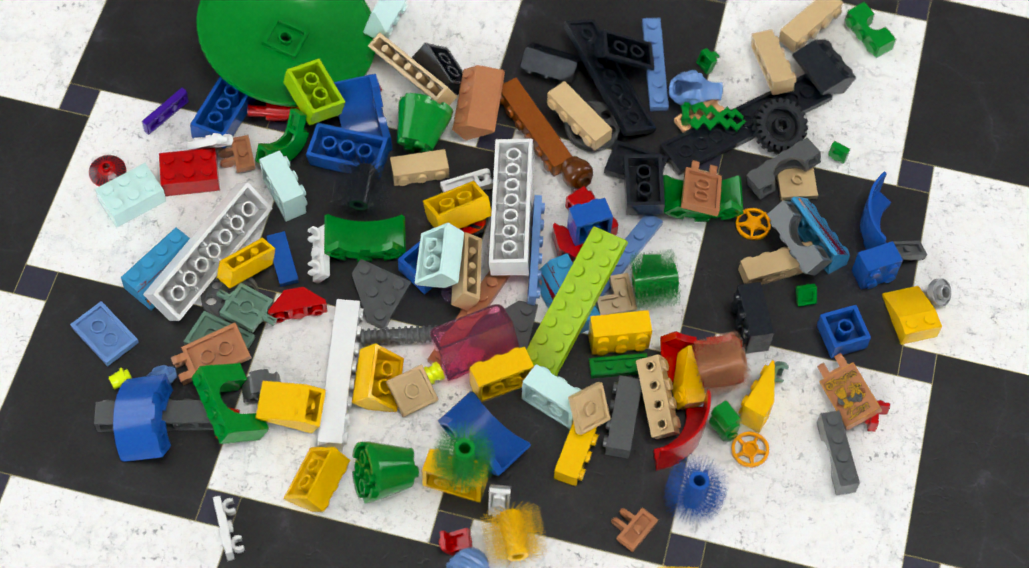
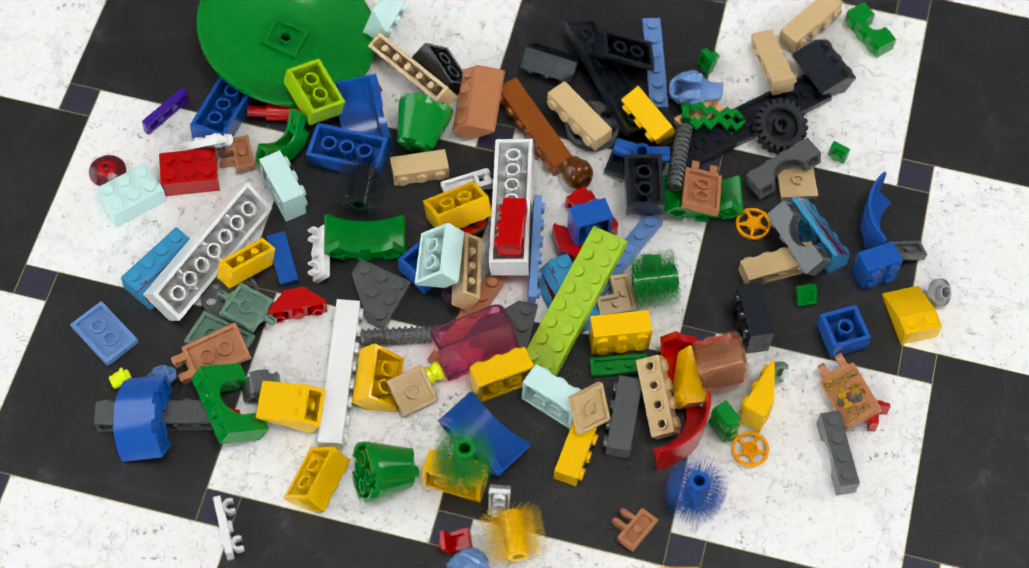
none -> red brick [494,197,528,257]
none -> blue piece [612,138,670,164]
none -> yellow slope [621,86,675,145]
none -> dark grey piece [666,123,692,192]

